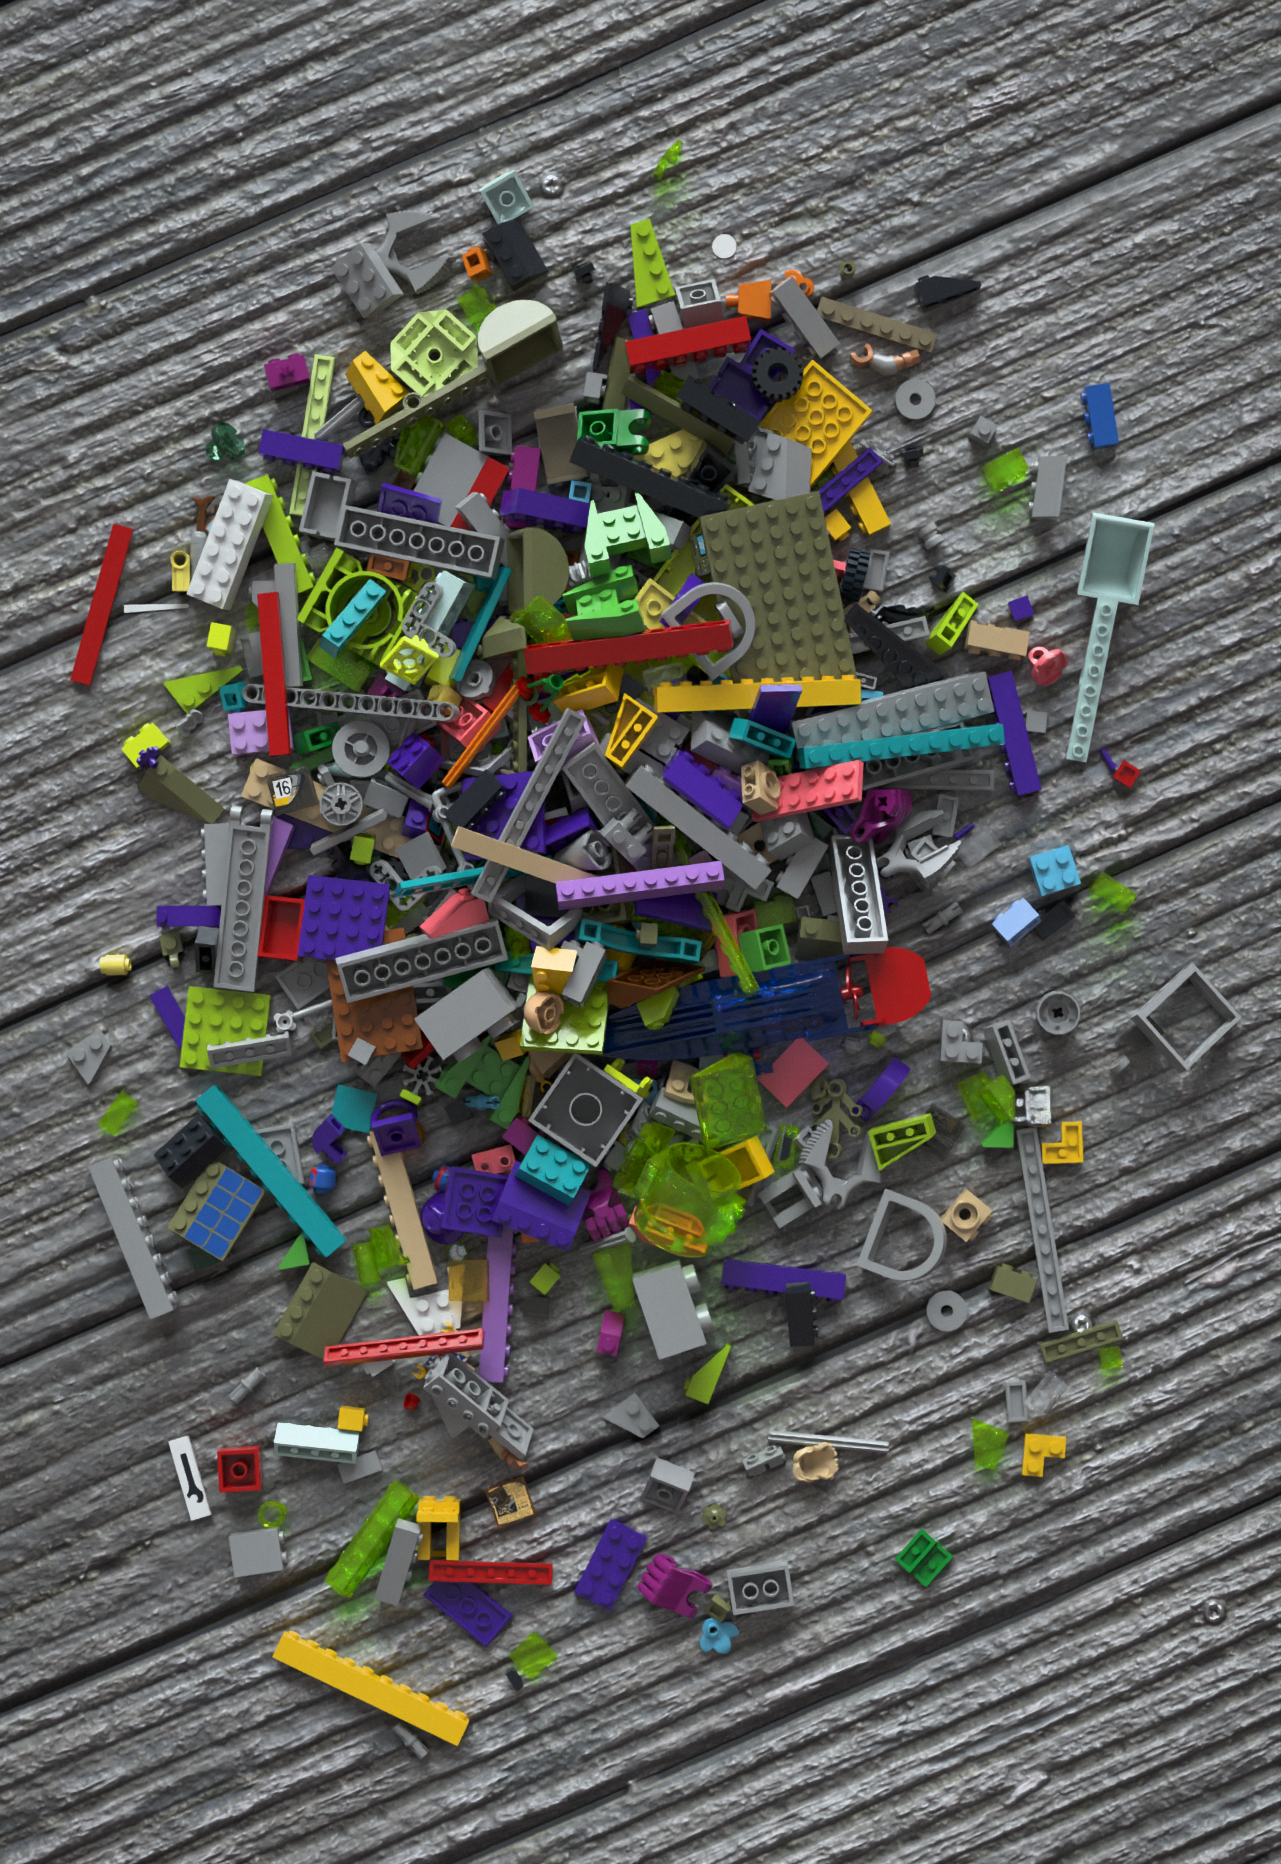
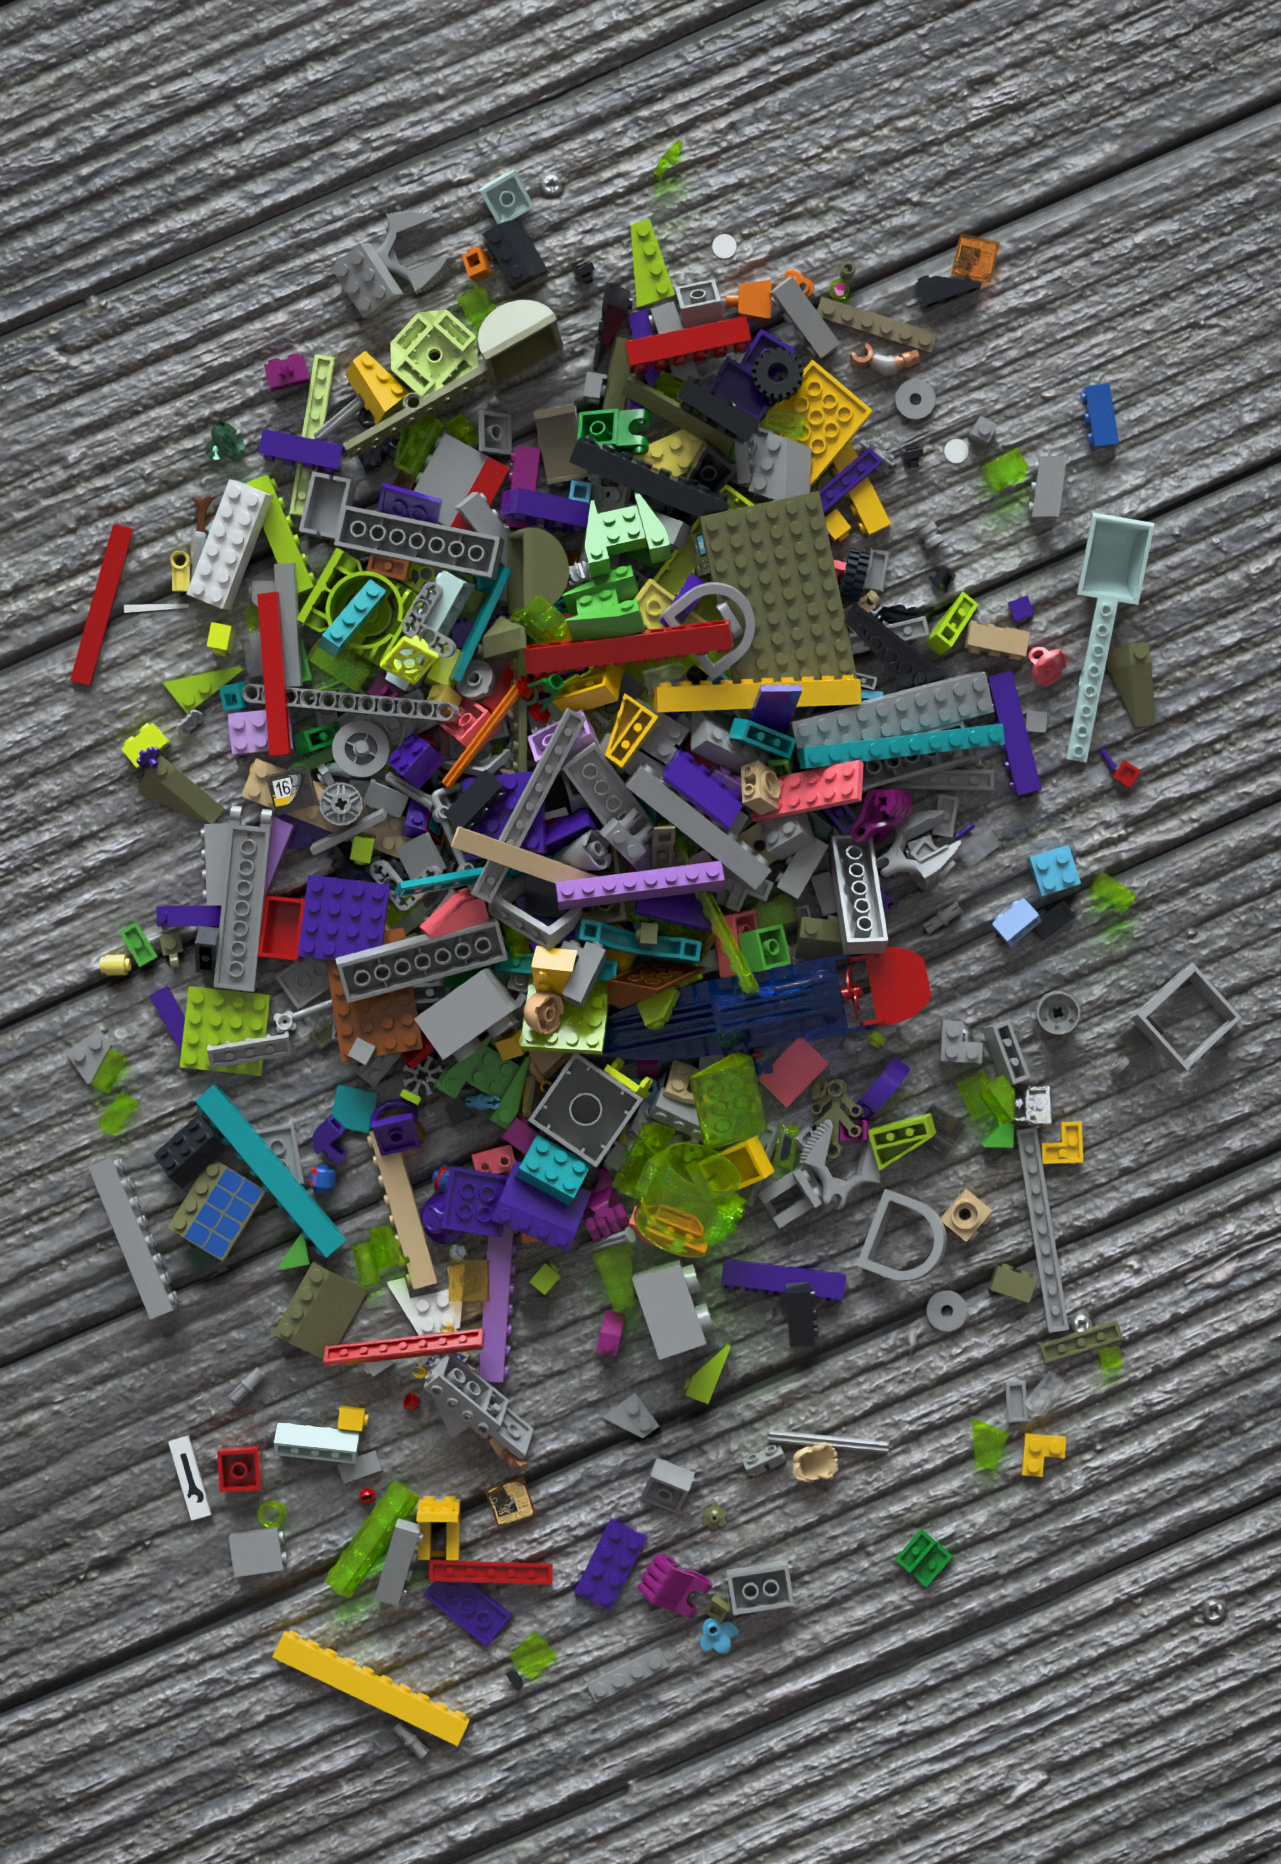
none -> clear neon green brick [90,1047,128,1093]
none -> bright green plate [119,922,158,967]
none -> red hinge [359,1488,376,1505]
none -> light grey plate [587,1646,669,1703]
none -> clear neon green tile [763,408,808,438]
none -> clear neon green tile [829,279,850,300]
none -> magenta bracket [839,1120,870,1142]
none -> white sticker [944,439,969,463]
none -> clear orange tile [951,233,1000,283]
none -> olive wedge [1106,642,1156,727]

